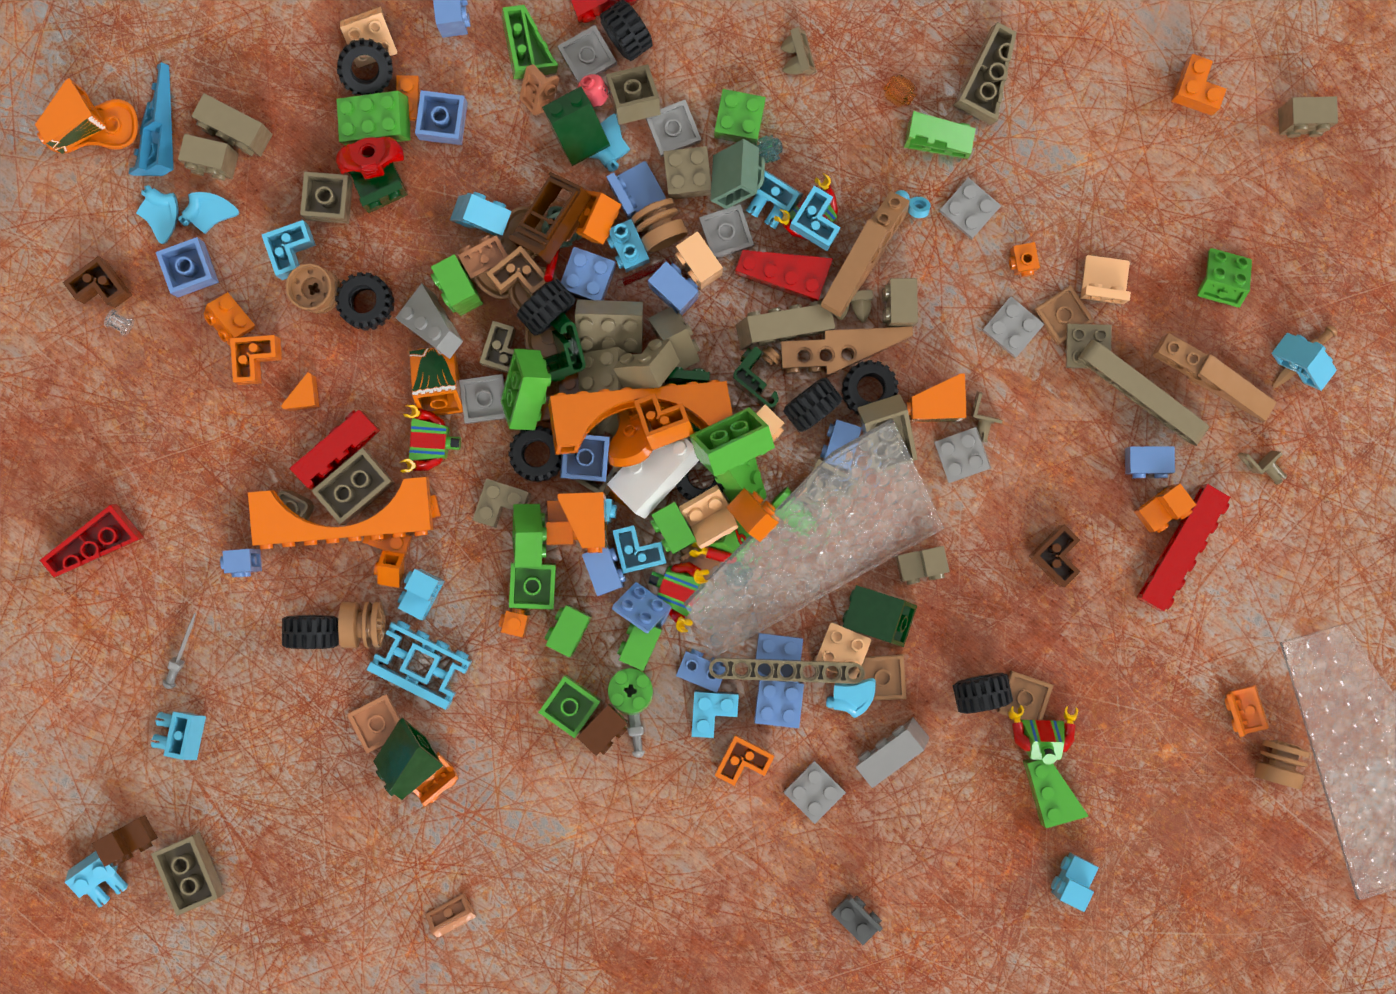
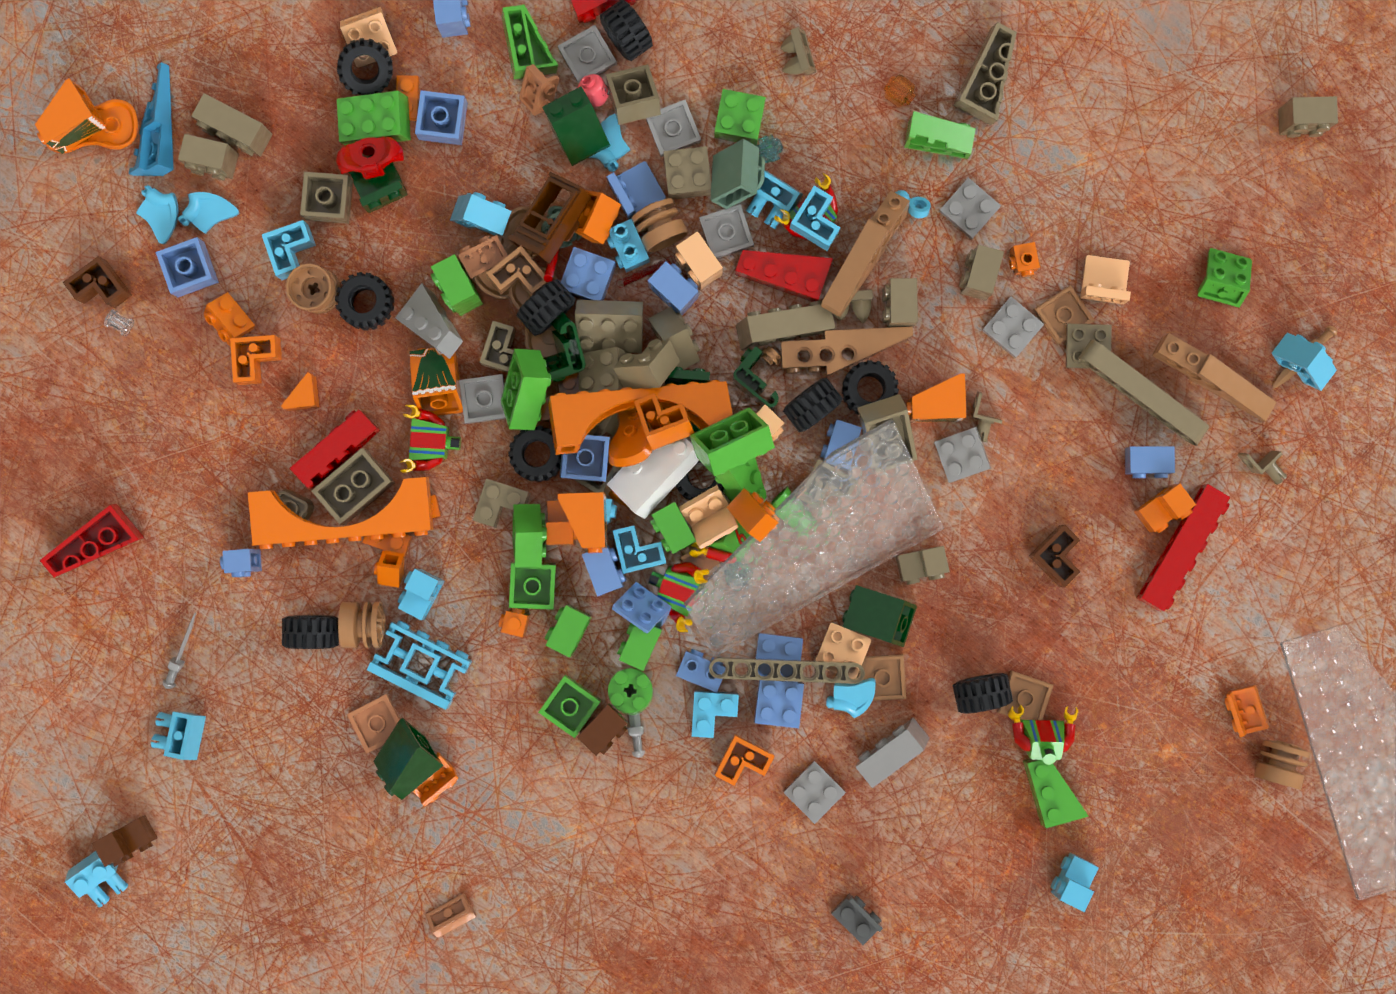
dark tan brick [151,832,225,916] -> none
orange brick [1171,54,1227,116] -> none
none -> dark tan brick [959,244,1004,301]

